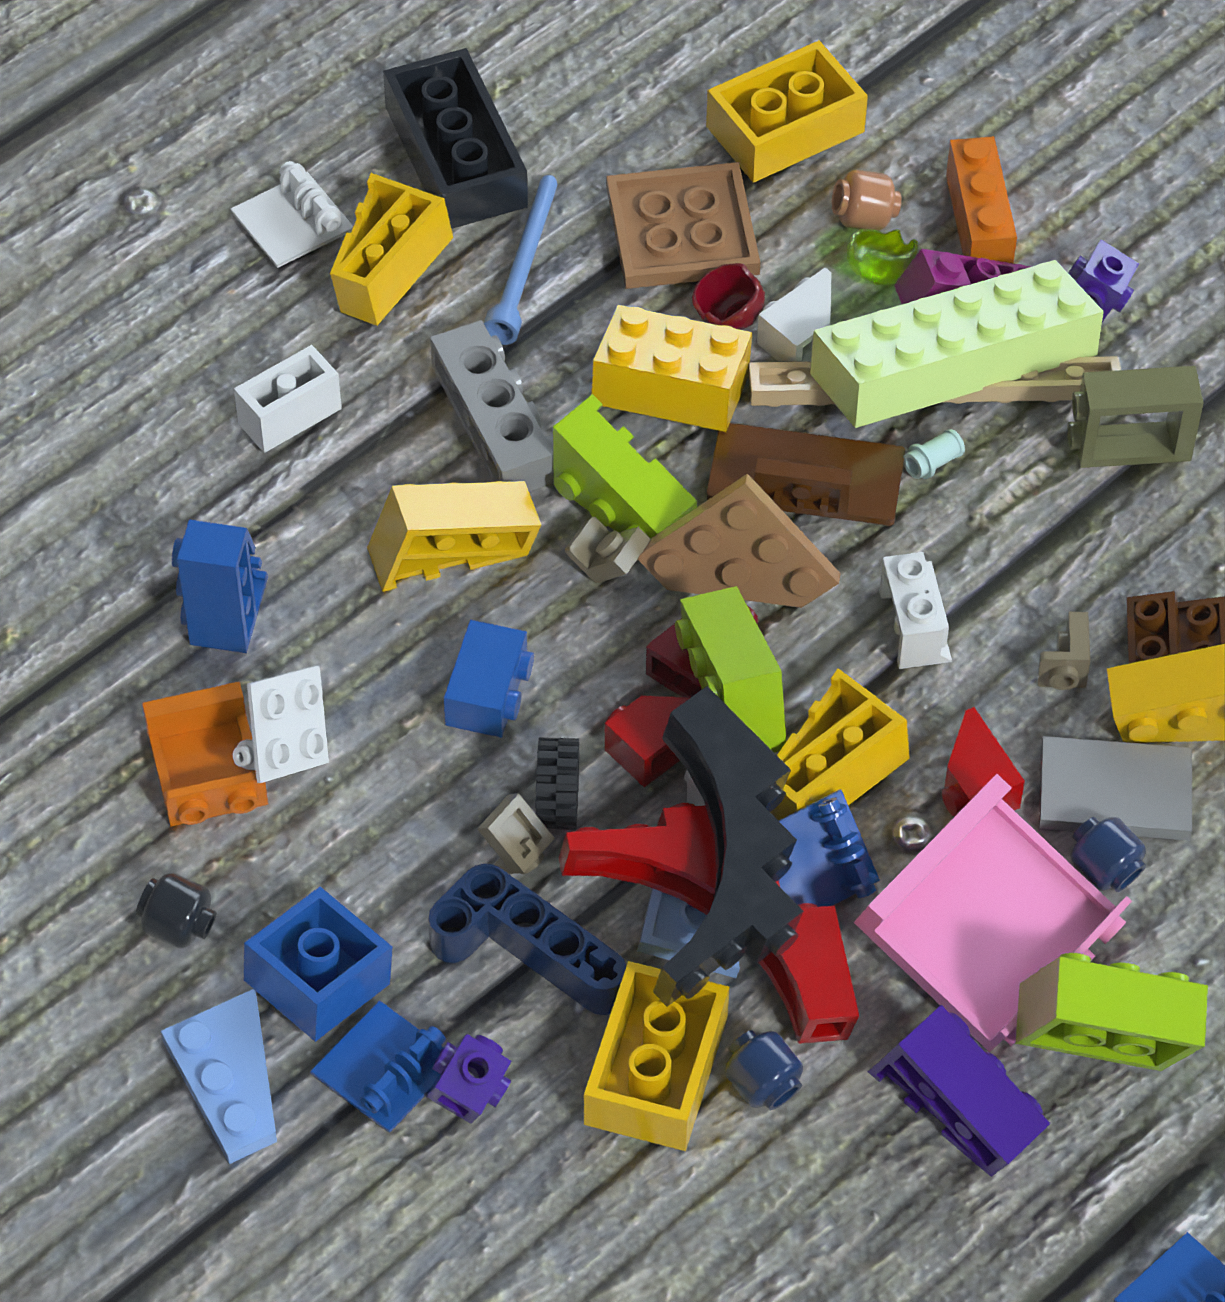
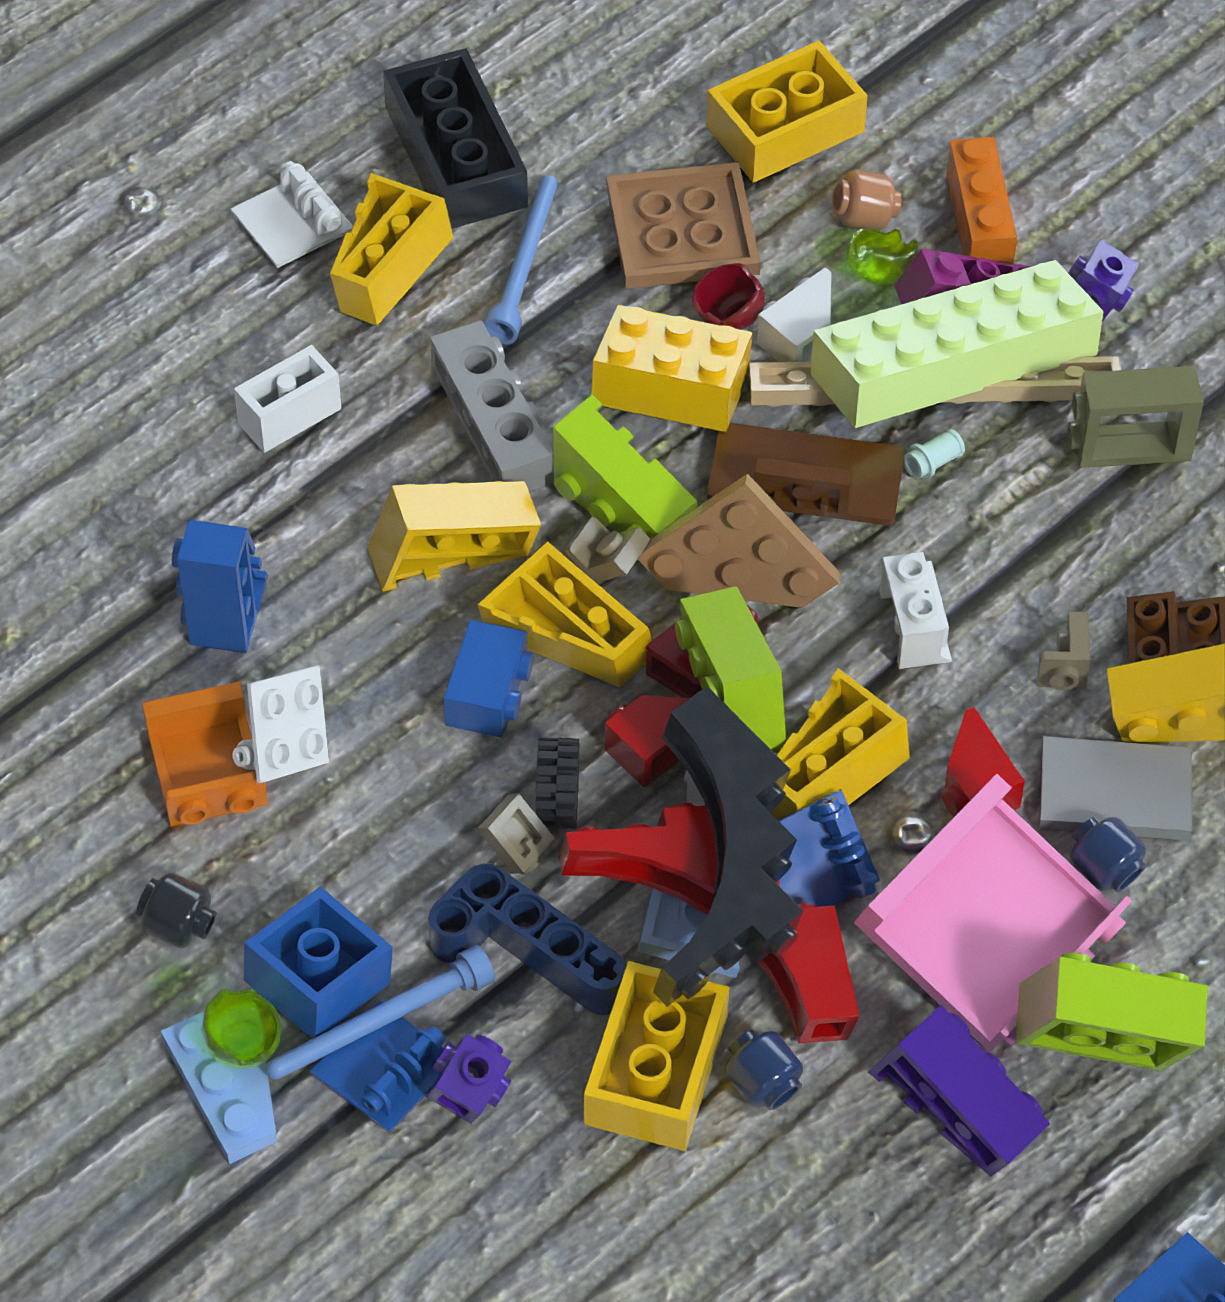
none -> clear neon green hair [201,988,282,1069]
none -> medium blue piece [266,945,495,1079]
none -> yellow wedge [477,542,652,688]

